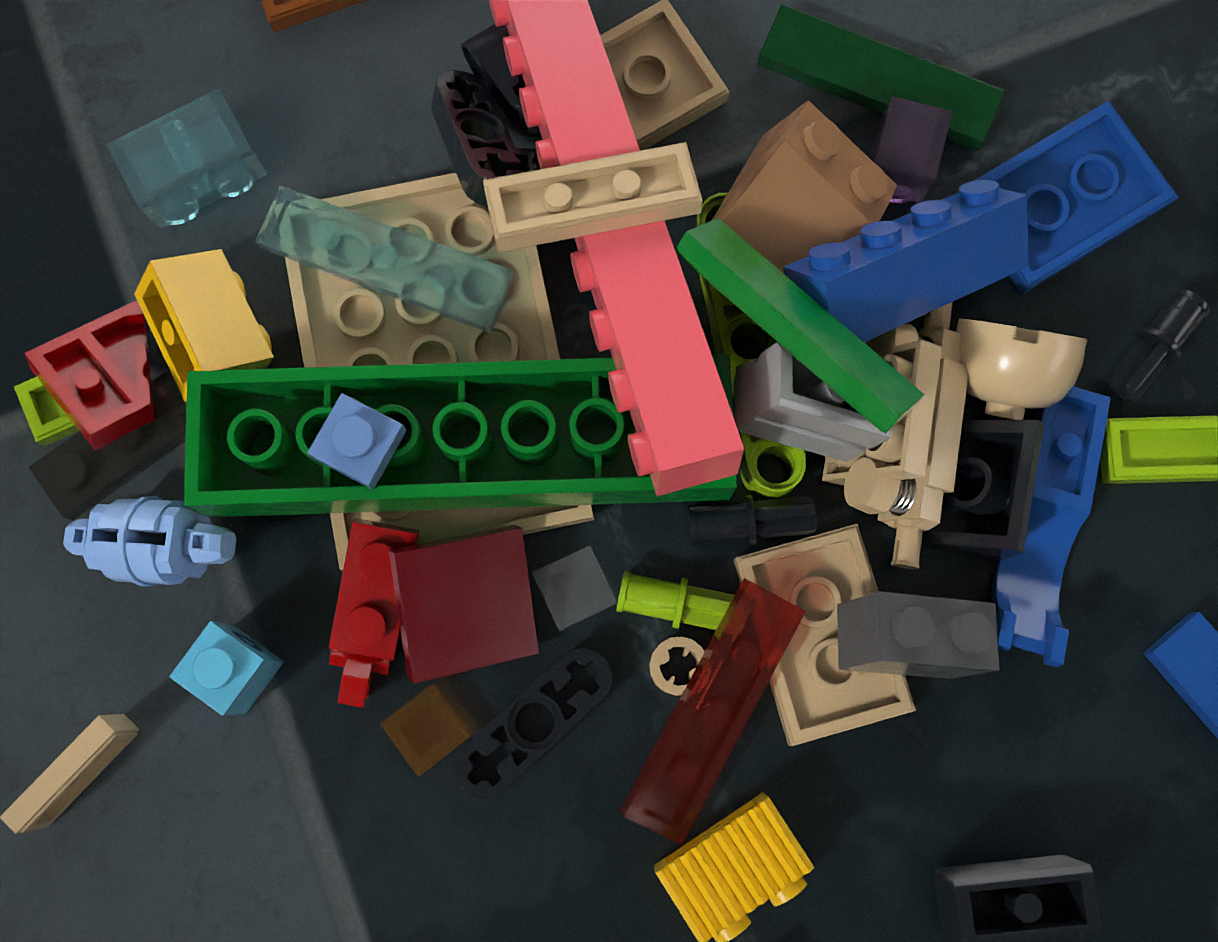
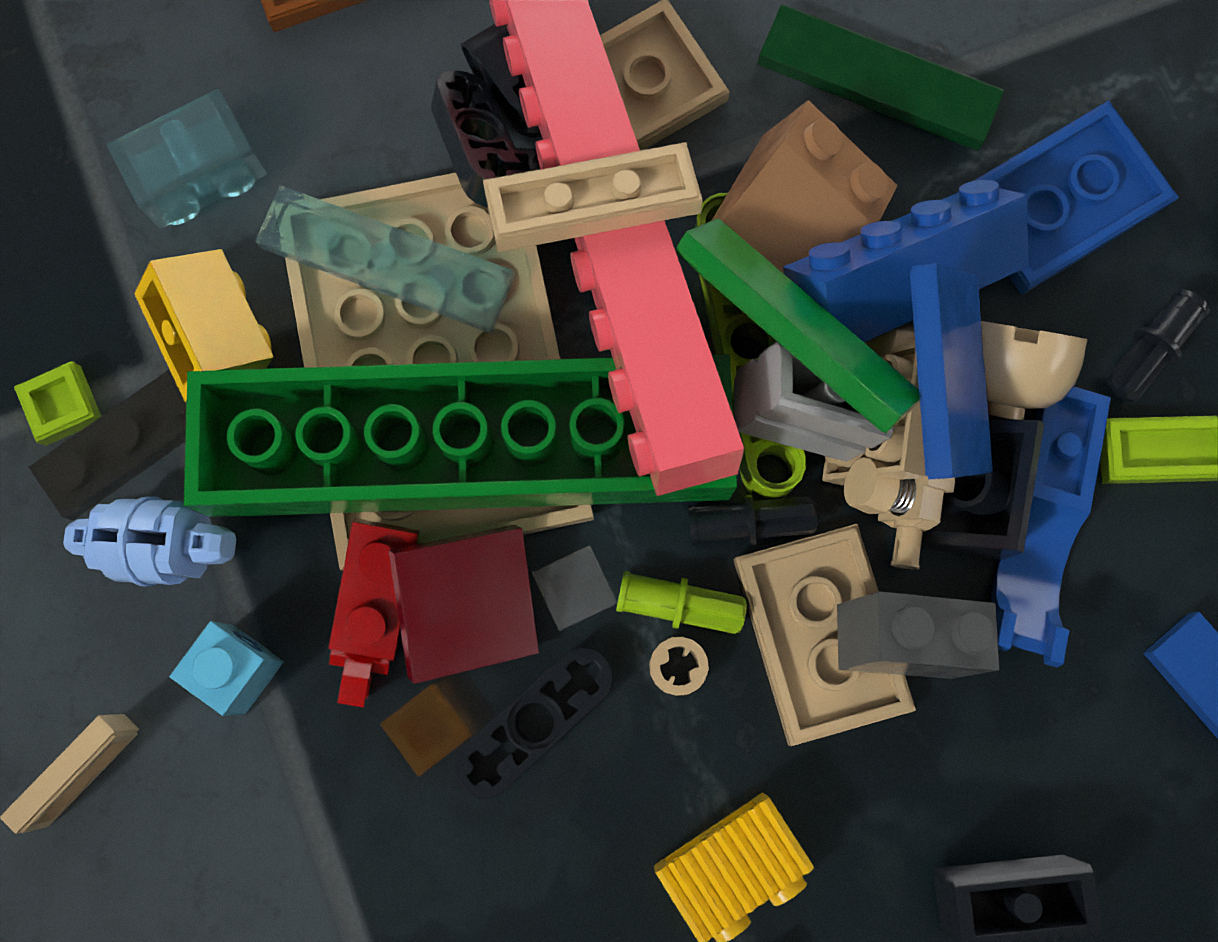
red wing [24,300,155,451] -> none
medium blue plate [307,393,407,490] -> none
clear red tile [621,578,806,845] -> none
clear purple brick [870,96,953,203] -> none
none -> blue tile [910,263,993,480]

